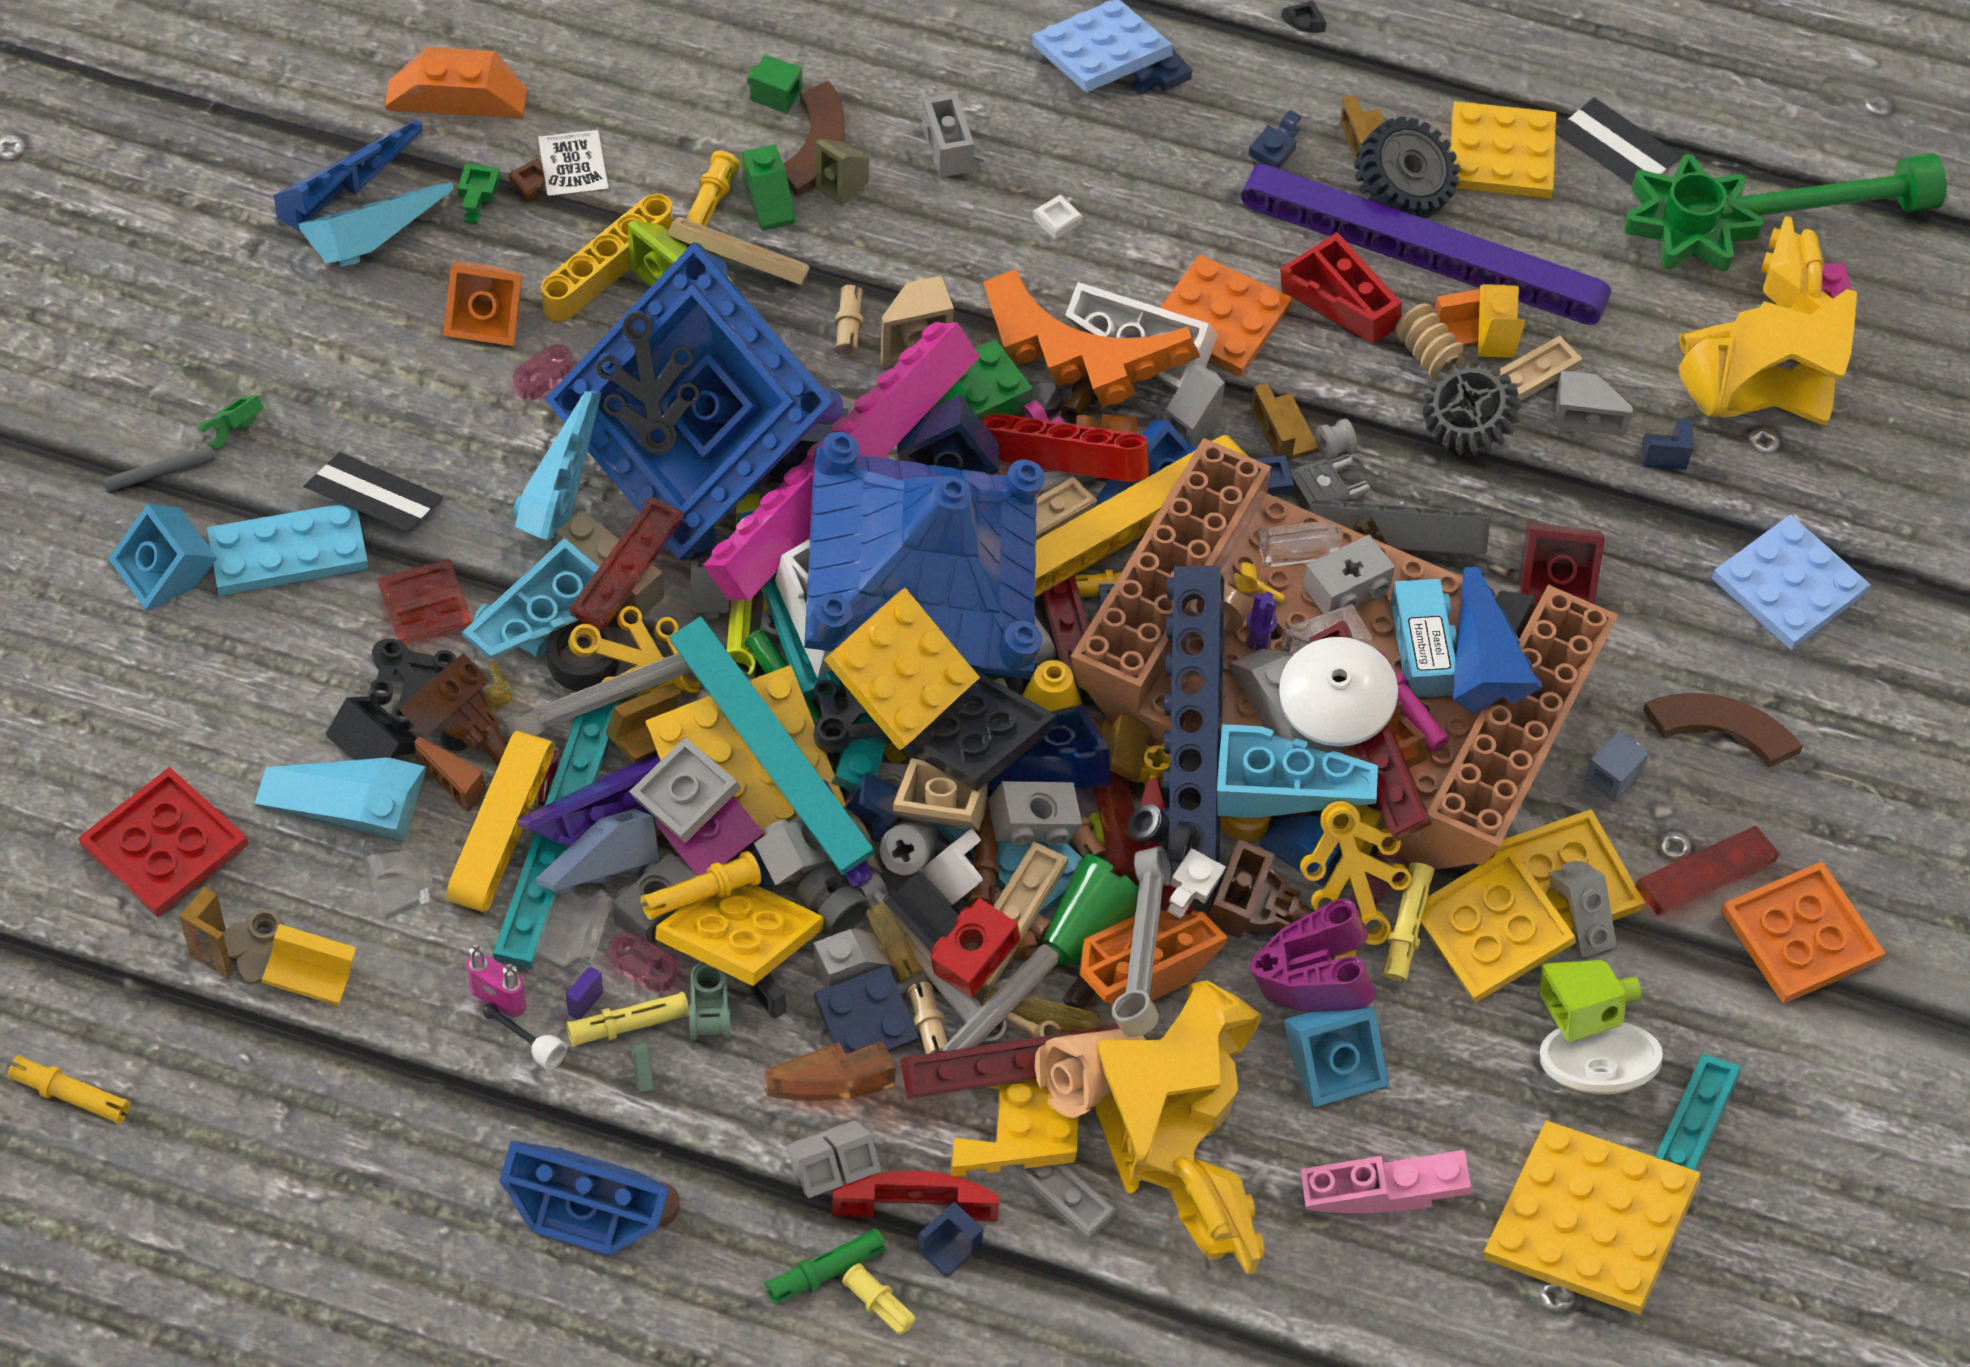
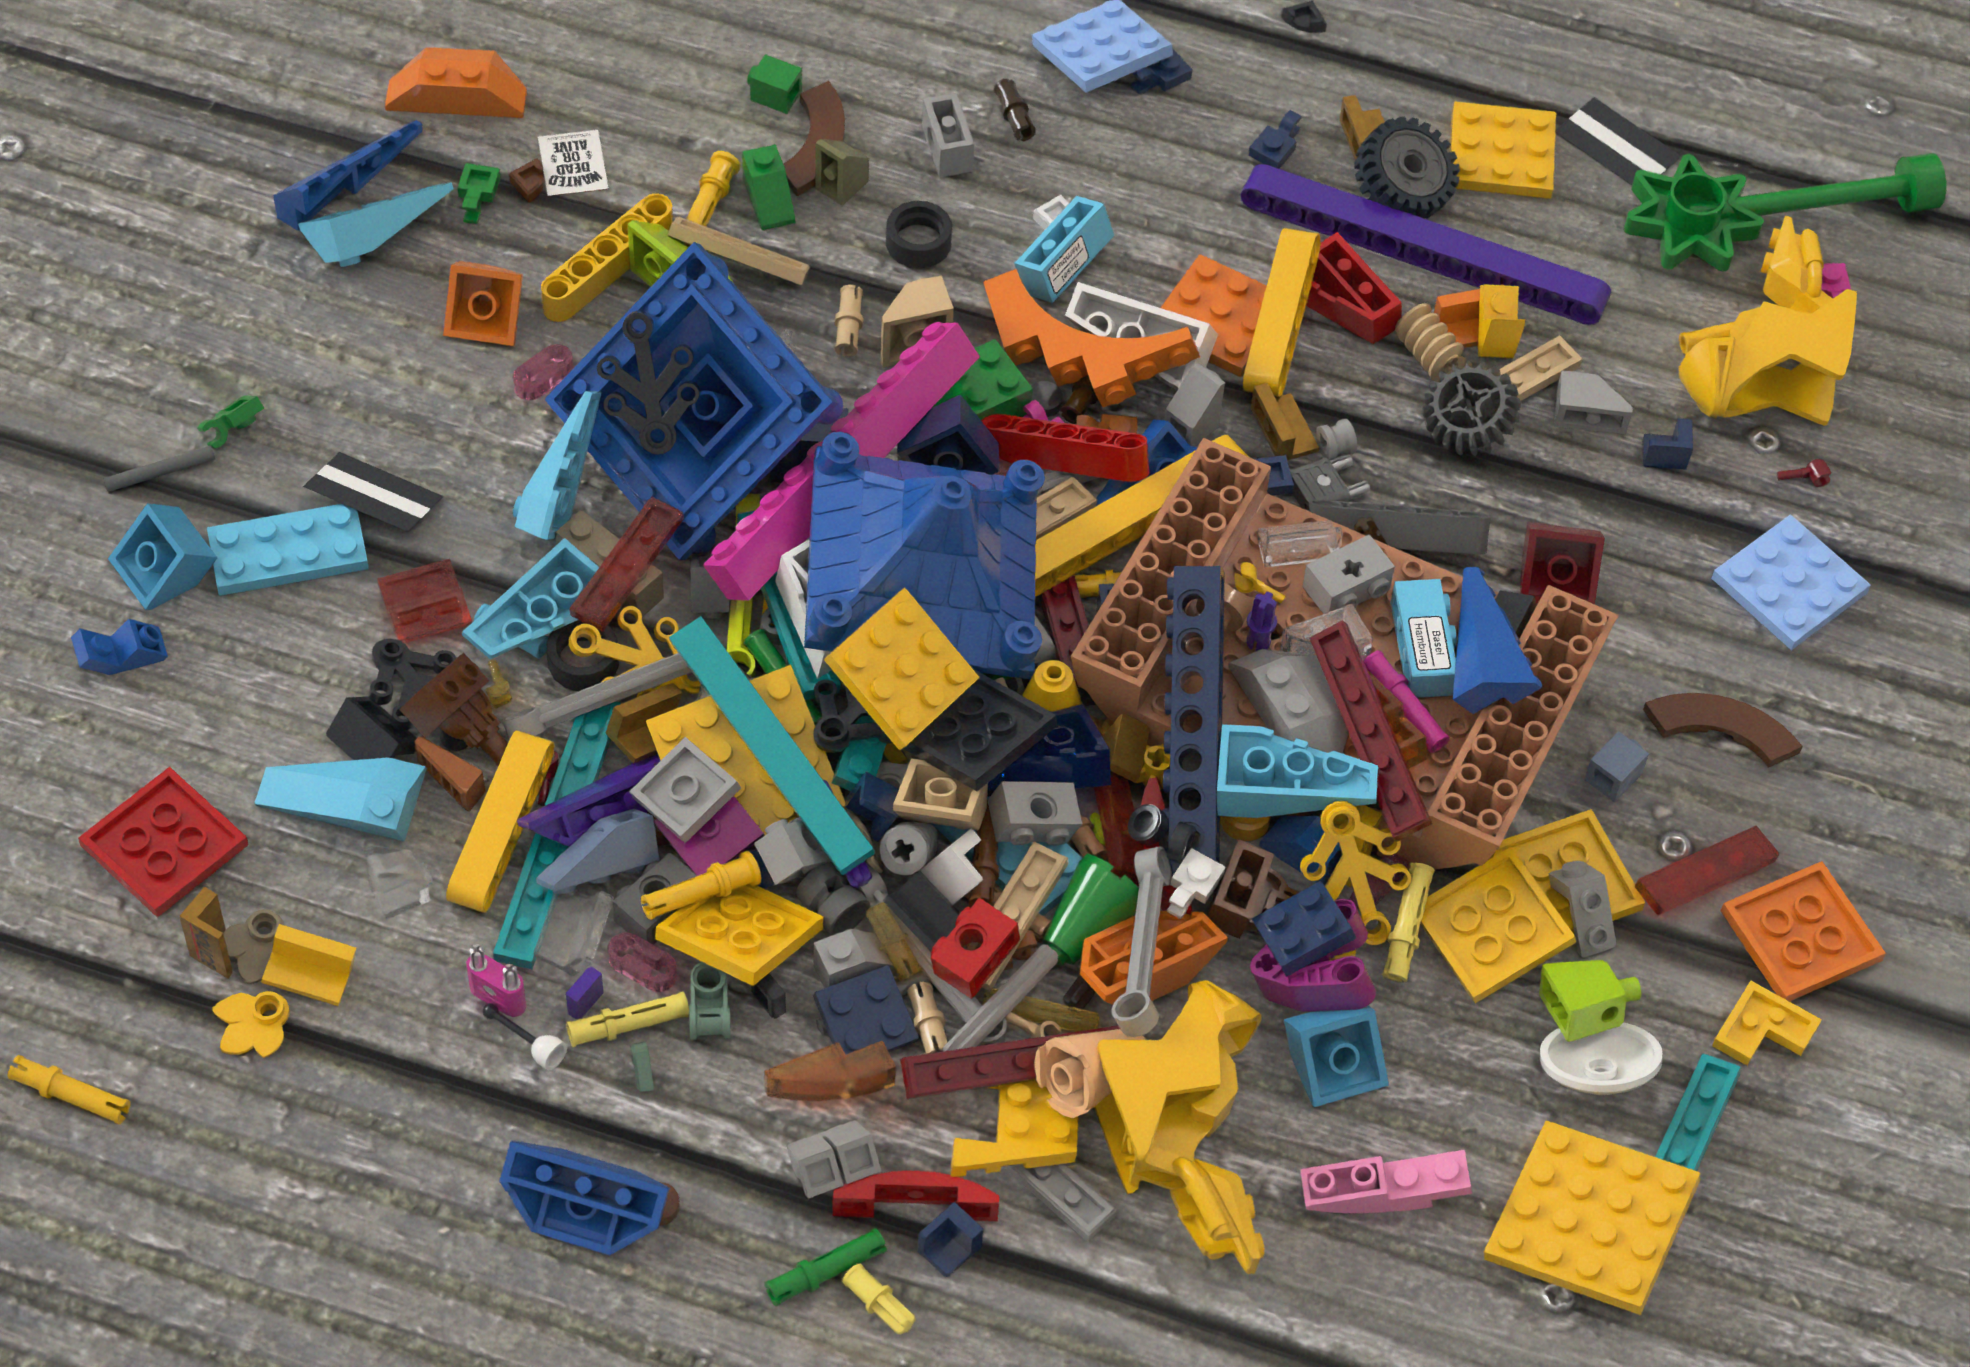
white dish [1279,637,1398,746] -> none
none -> blue slope [71,619,168,675]
none -> yellow plate [212,991,290,1058]
none -> black tyre [886,200,952,268]
none -> dark brown pin [994,78,1036,141]
none -> medium azure brick [1014,196,1114,303]
none -> yellow beam [1243,228,1321,397]
none -> dark blue plate [1252,881,1356,977]
none -> yellow plate [1712,981,1822,1066]
none -> dark red hand [1777,459,1831,487]

